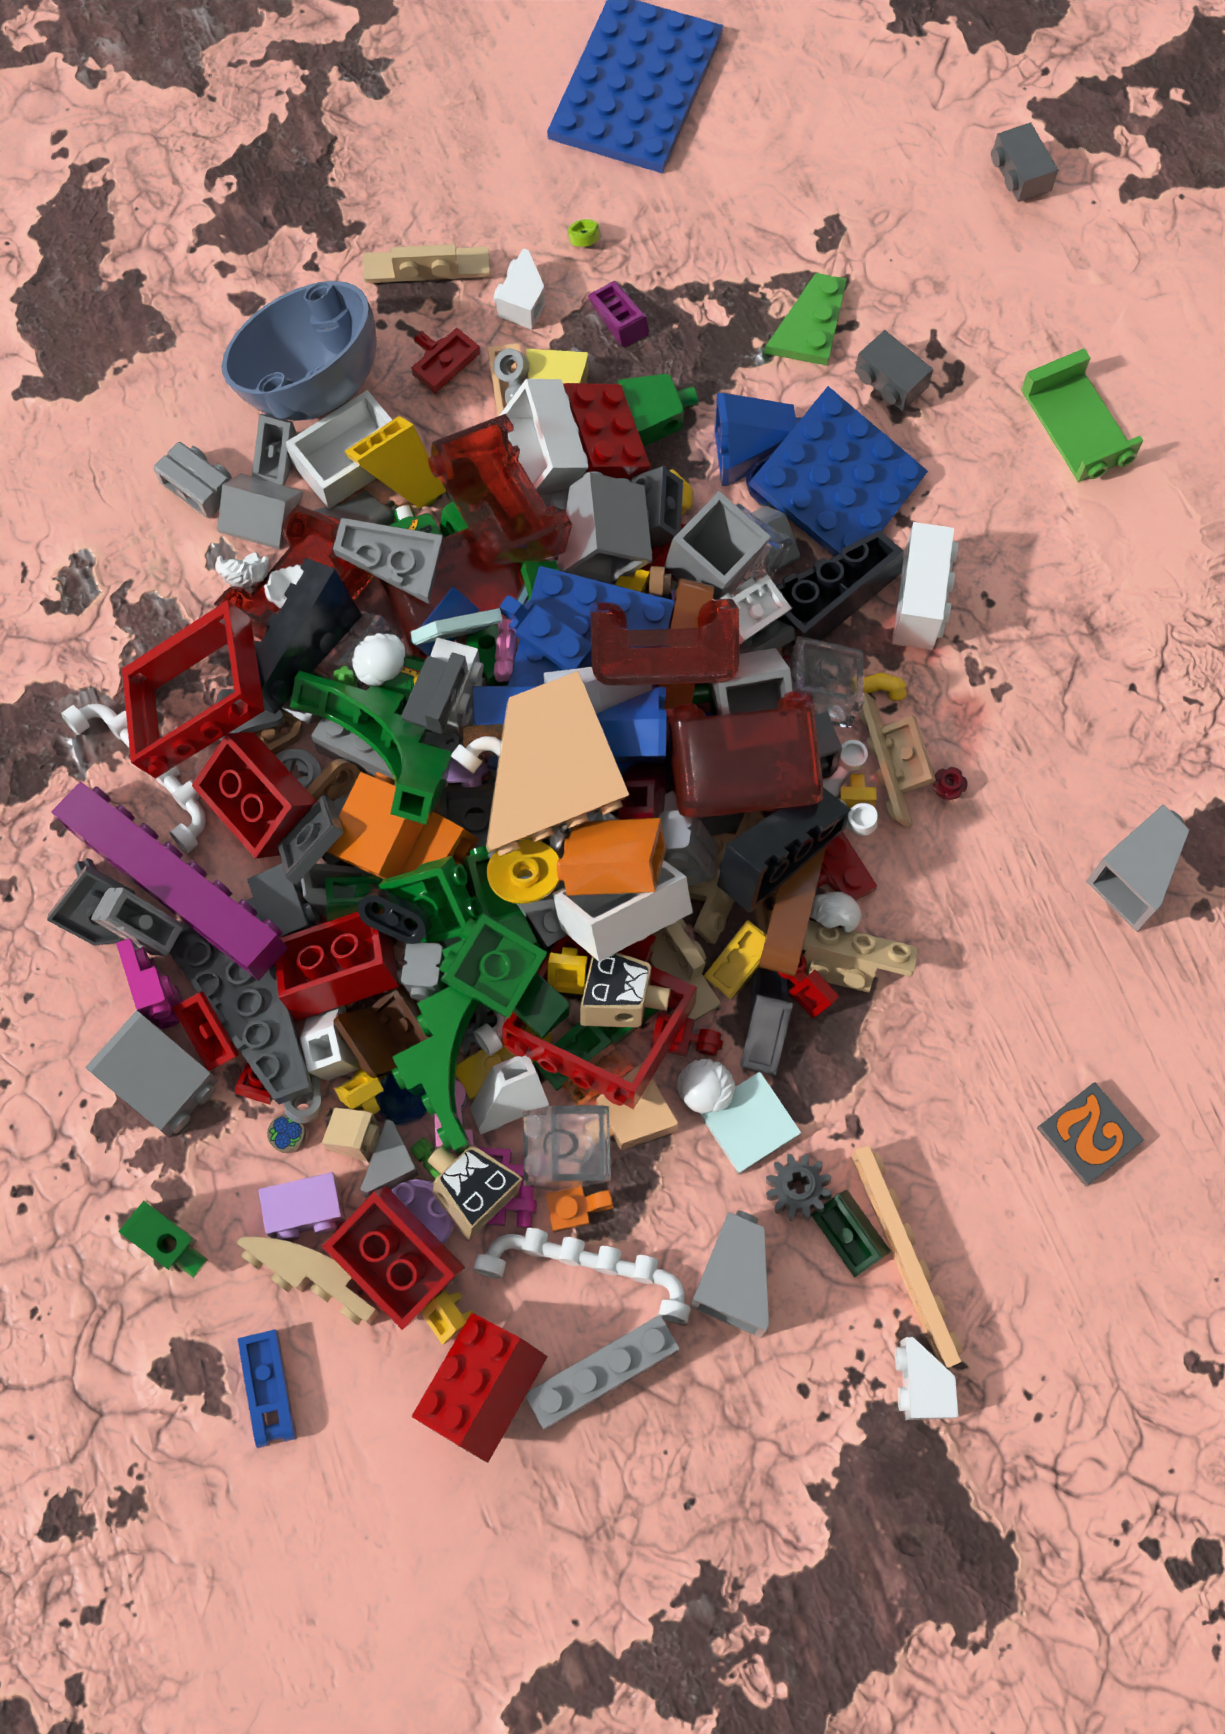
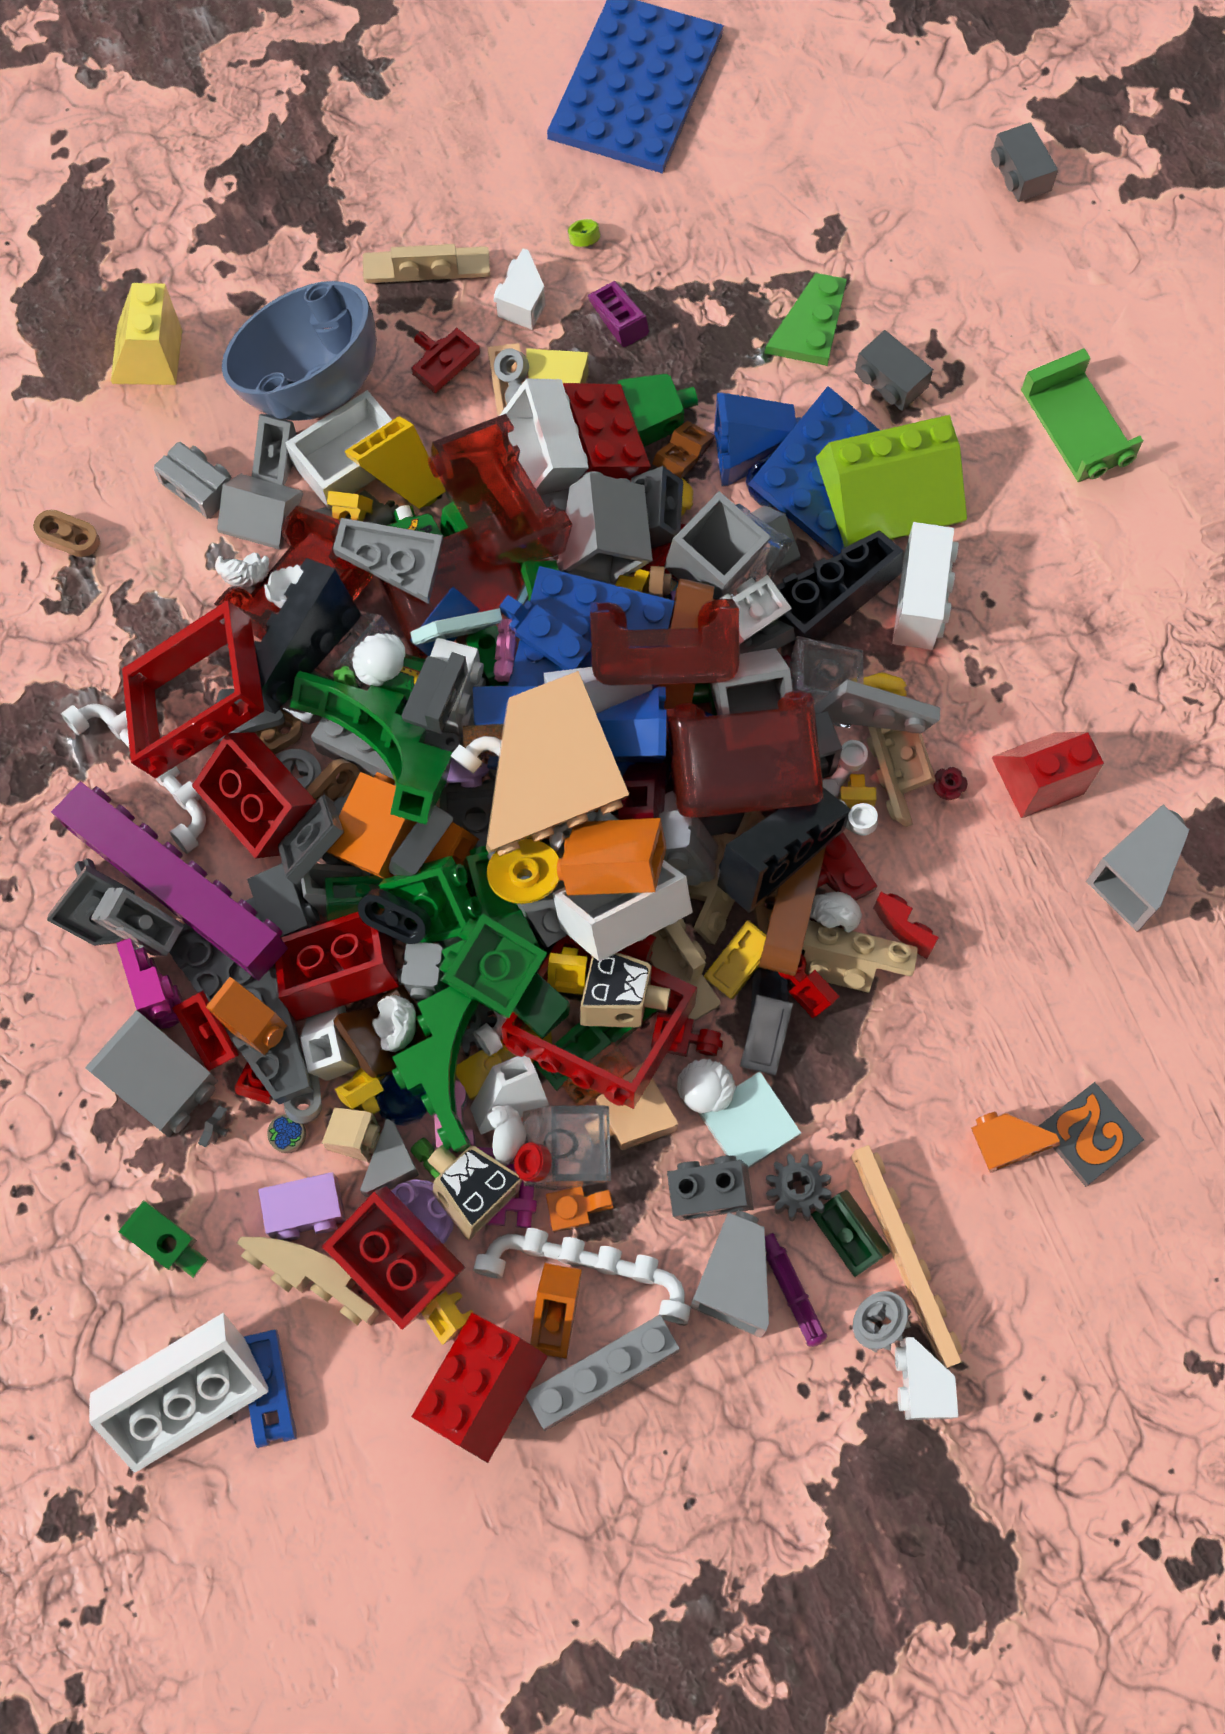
none -> medium nougat plate [33,510,100,557]
none -> white slope [89,1313,269,1473]
none -> light yellow slope [111,283,182,385]
none -> dark grey piece [198,1105,228,1147]
none -> orange slope [206,977,287,1056]
none -> yellow tile [327,491,373,525]
none -> white hair [372,995,417,1052]
none -> dark grey slope [389,806,453,876]
none -> white hair [487,1105,526,1166]
none -> red tile [514,1142,552,1182]
none -> orange slope [530,1263,582,1359]
none -> dark orange slope [652,421,715,479]
none -> dark grey brick [667,1155,754,1221]
none -> magenta piece [765,1233,827,1347]
none -> light grey wing [813,679,940,733]
none -> lime slope [816,415,967,547]
none -> light grey gear [853,1291,911,1352]
none -> red slope [873,892,939,959]
none -> orange slope [971,1111,1060,1173]
none -> red slope [992,732,1104,818]

